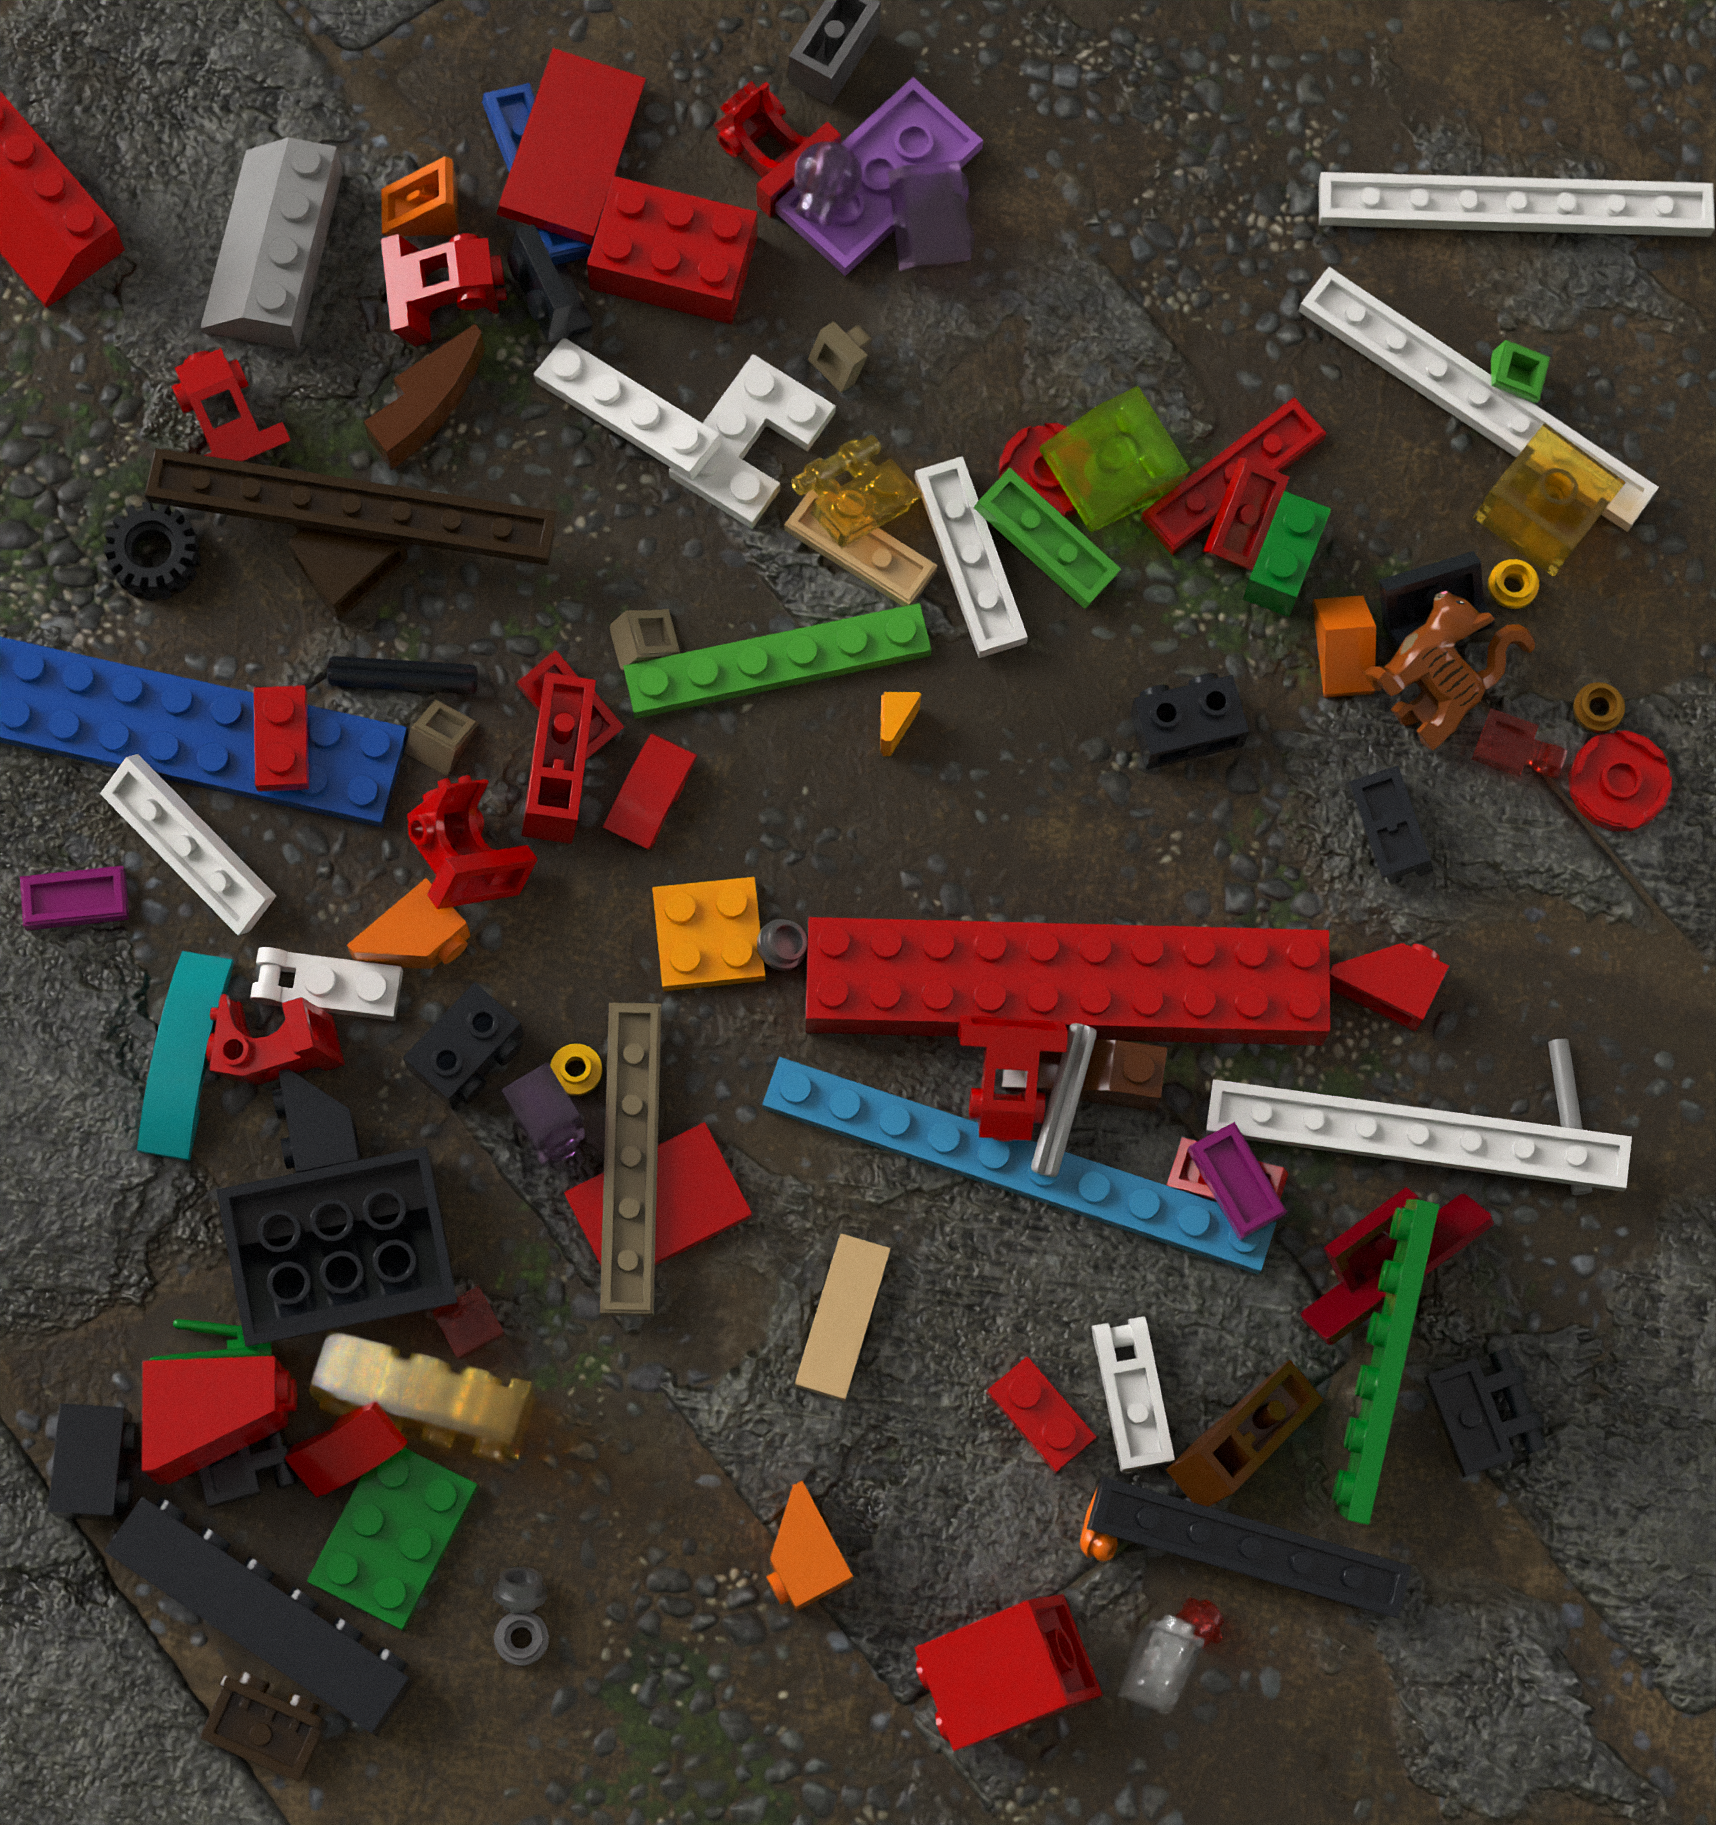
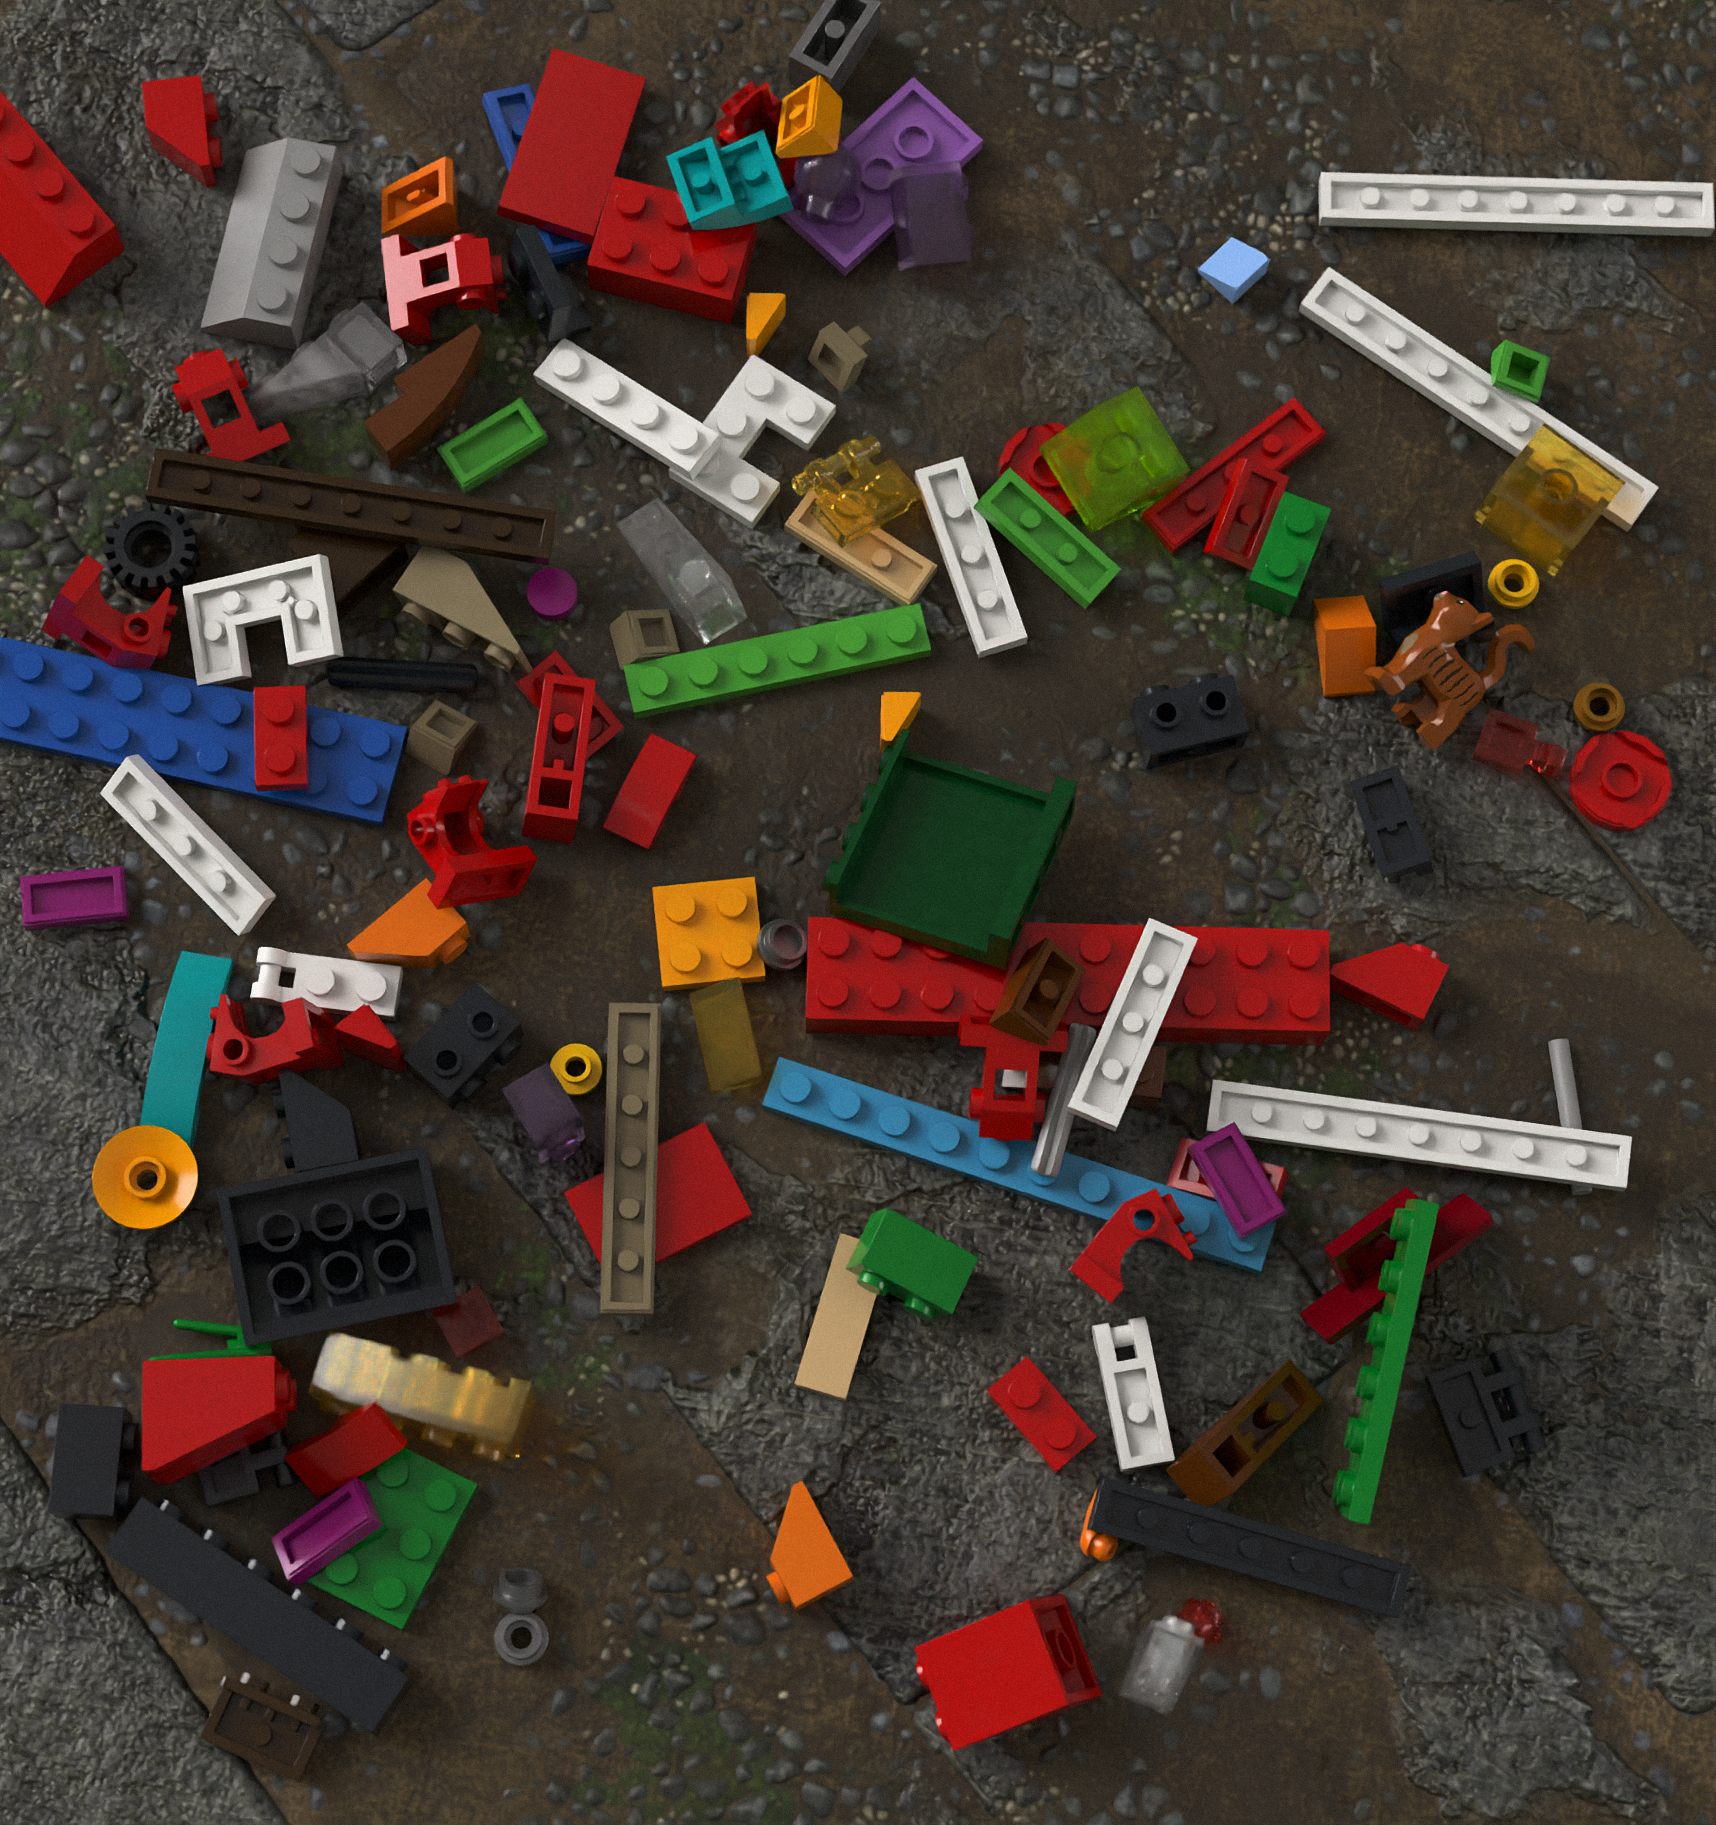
none -> red tile [41,555,177,670]
none -> light orange dish [92,1125,199,1230]
none -> red slope [141,75,223,187]
none -> white plate [182,554,343,686]
none -> clear slope [250,301,407,421]
none -> magenta tile [271,1477,383,1586]
none -> red slope [334,1004,406,1073]
none -> dark tan slope [393,546,533,675]
none -> bright green tile [436,398,549,494]
none -> magenta tile [527,568,578,621]
none -> clear slope [616,498,747,645]
none -> teal slope [666,130,794,230]
none -> clear yellow slope [689,977,762,1094]
none -> light orange slope [746,293,786,358]
none -> light orange slope [776,75,843,158]
none -> dark green panel [823,728,1078,970]
none -> green brick [845,1208,979,1321]
none -> reddish brown slope [989,937,1086,1046]
none -> white plate [1067,918,1198,1131]
none -> red tile [1068,1188,1197,1303]
none -> light blue slope [1197,237,1270,304]

